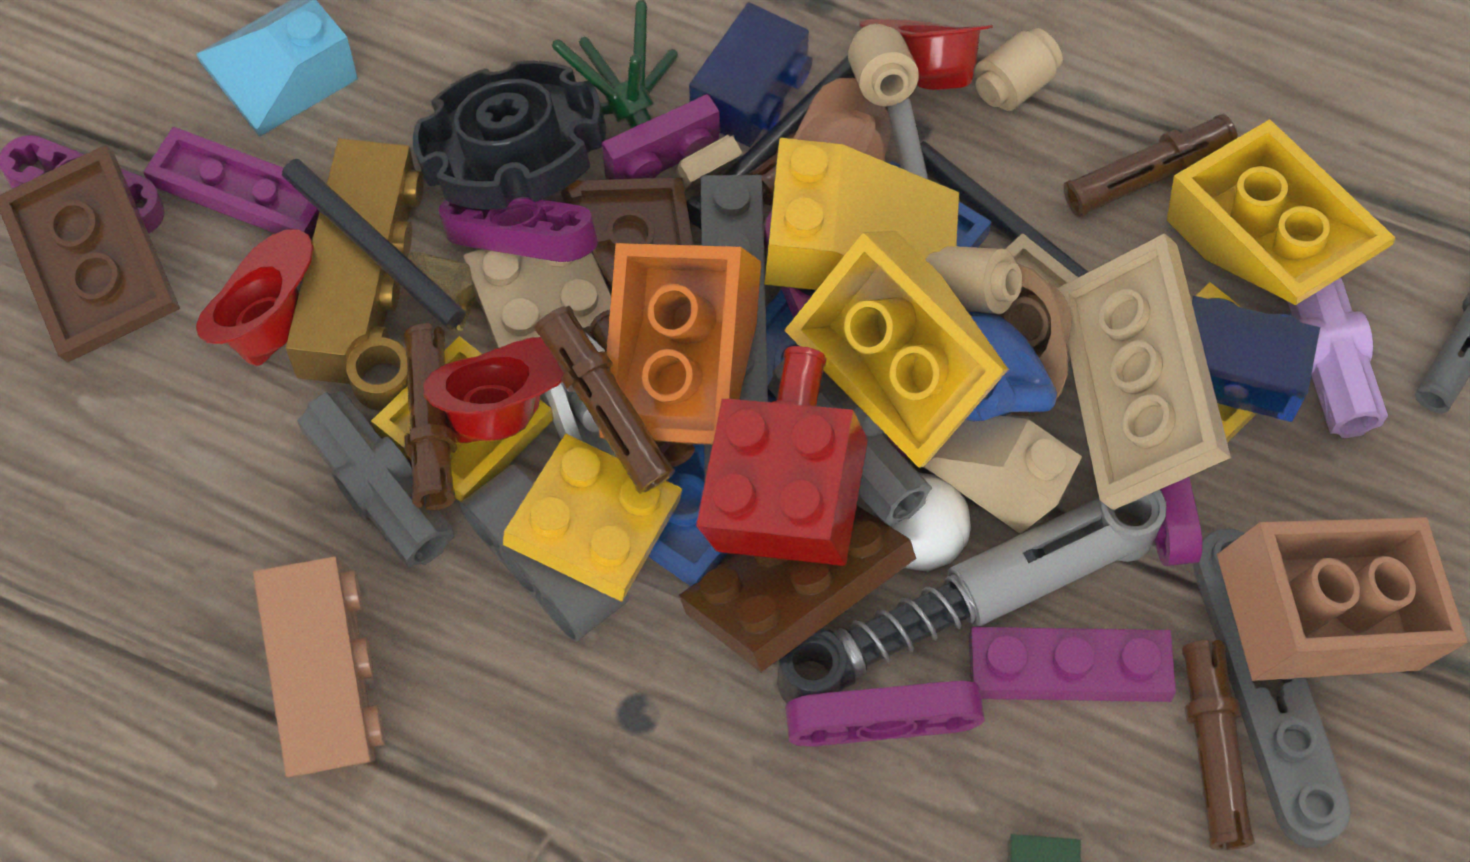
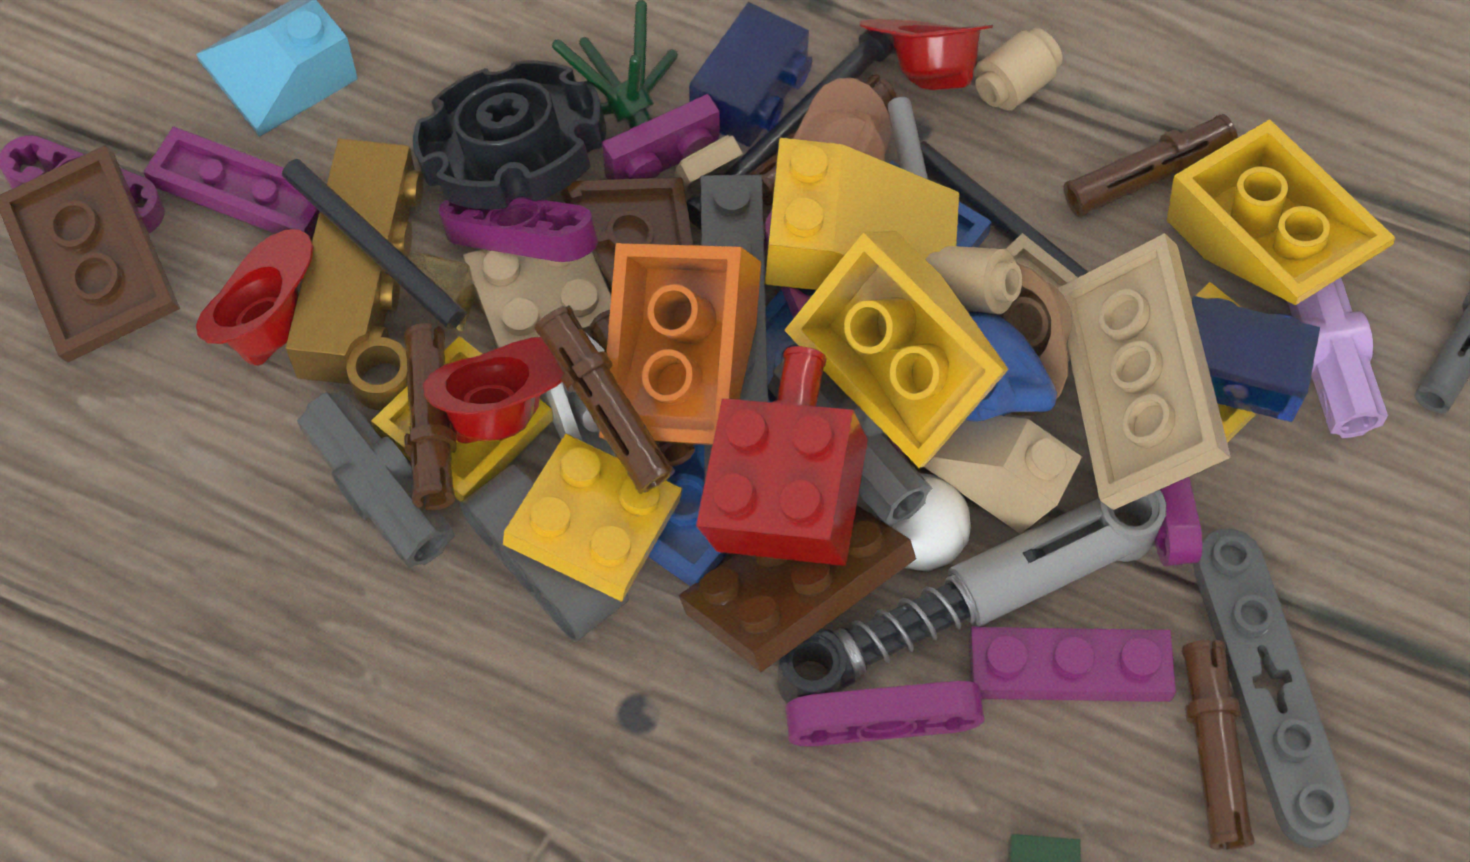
nougat wedge [253,556,385,778] -> none
tan brick [848,24,919,106] -> none
nougat brick [1217,517,1468,681] -> none

